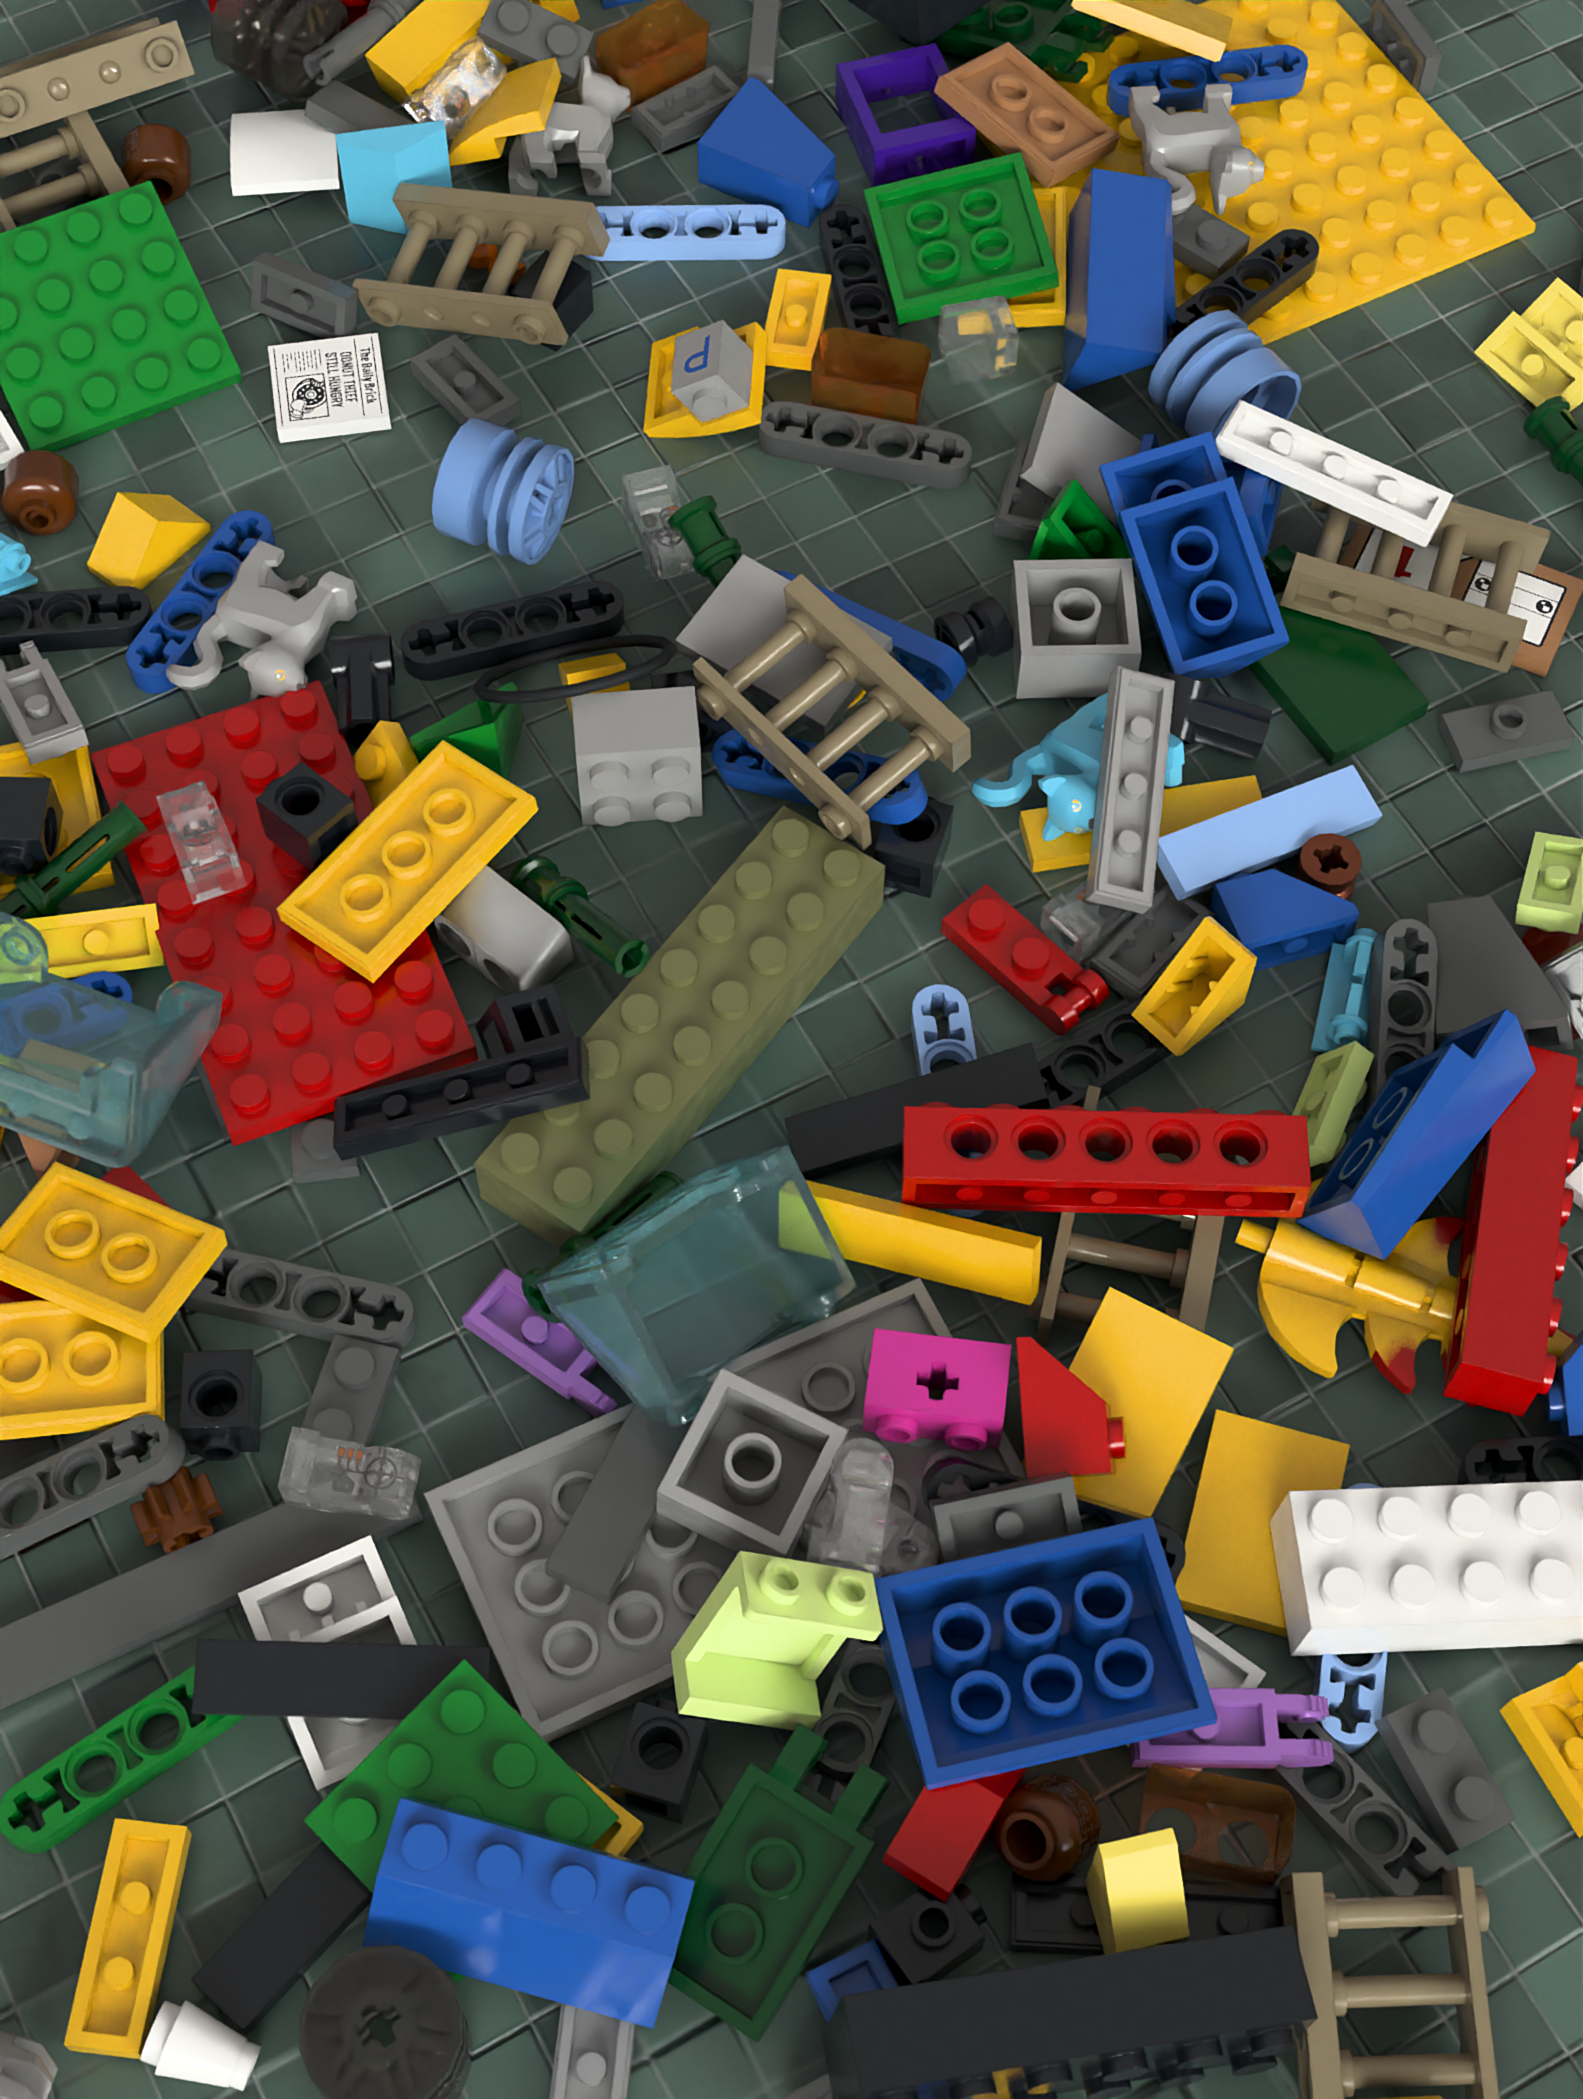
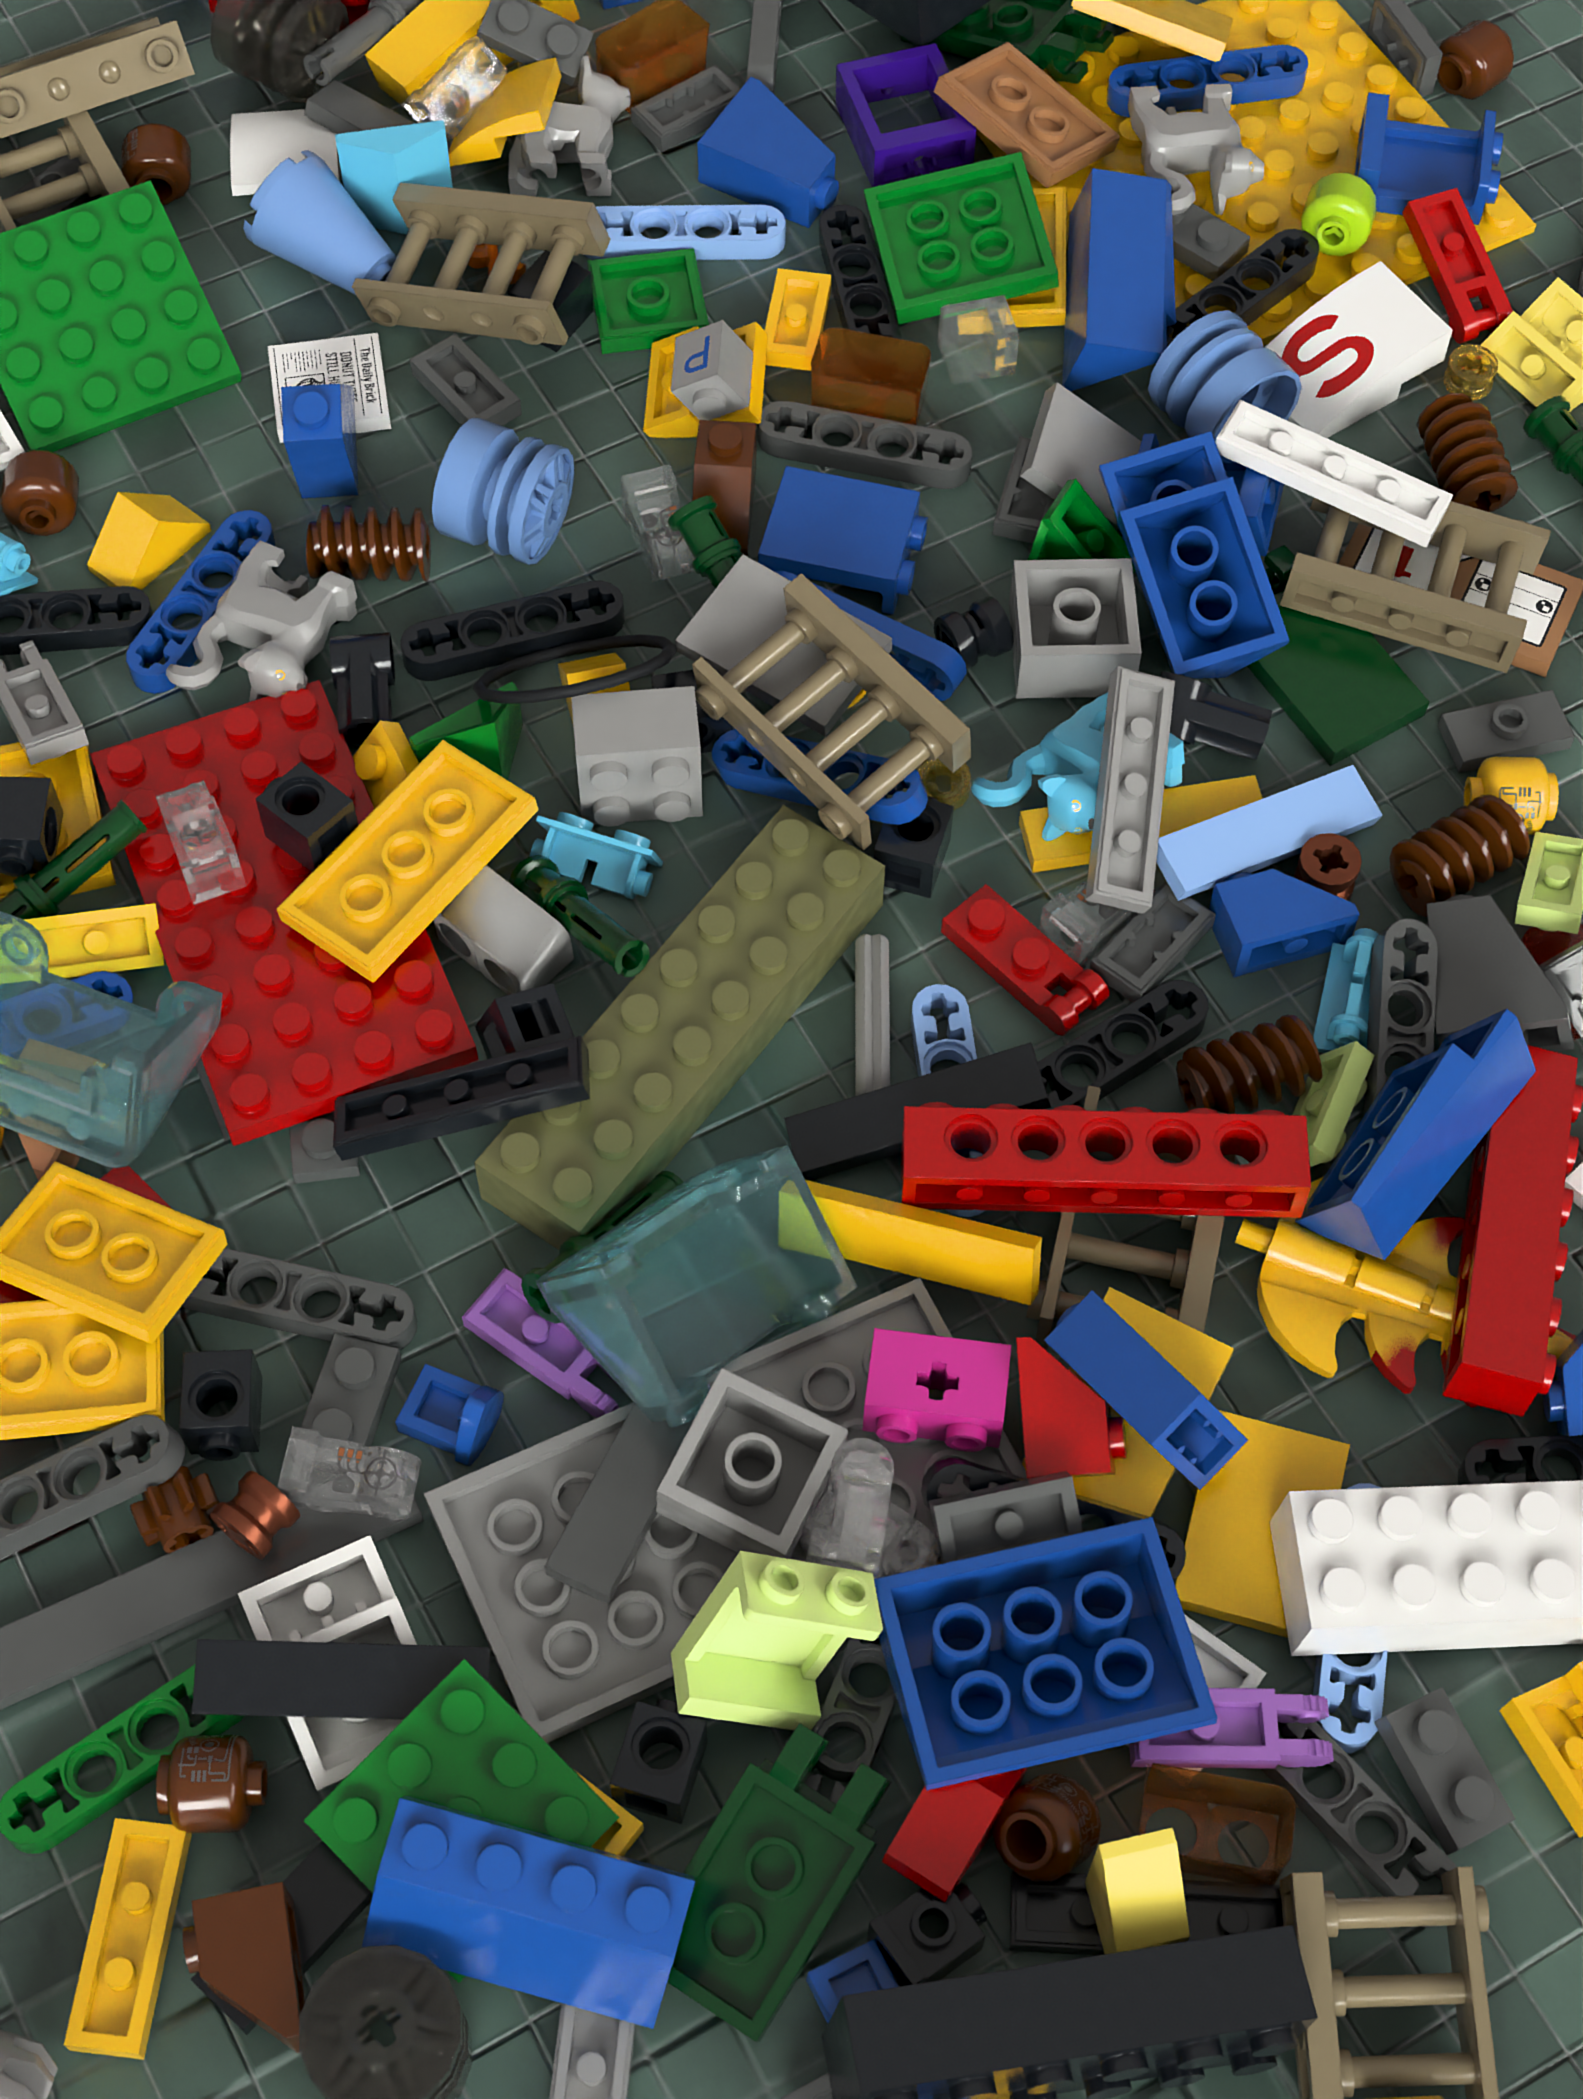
white cone [140,2000,261,2091] -> none
dark grey plate [251,251,358,339] -> none
yellow slope [1131,916,1257,1056] -> none
none -> reddish brown head [156,1735,268,1833]
none -> reddish brown slope [183,1882,313,2053]
none -> copper wheel [210,1470,301,1560]
none -> medium blue cone [243,150,396,296]
none -> blue slope [281,384,359,499]
none -> reddish brown piece [306,505,431,582]
none -> blue tile [395,1364,504,1466]
none -> medium azure hinge [530,812,663,899]
none -> green tile [587,248,709,354]
none -> reddish brown slope [692,420,756,557]
none -> blue panel [758,466,928,614]
none -> light grey axle [855,934,890,1096]
none -> clear yellow bush [918,758,971,811]
none -> blue slope [1044,1290,1248,1490]
none -> reddish brown piece [1176,1014,1323,1114]
none -> white slope [1266,261,1453,438]
none -> lime head [1301,173,1376,256]
none -> blue panel [1354,92,1504,225]
none -> reddish brown piece [1389,795,1530,917]
none -> red plate [1402,188,1513,344]
none -> reddish brown piece [1417,392,1518,512]
none -> reddish brown head [1437,20,1514,100]
none -> clear yellow bush [1443,344,1498,401]
none -> yellow head [1464,757,1559,835]

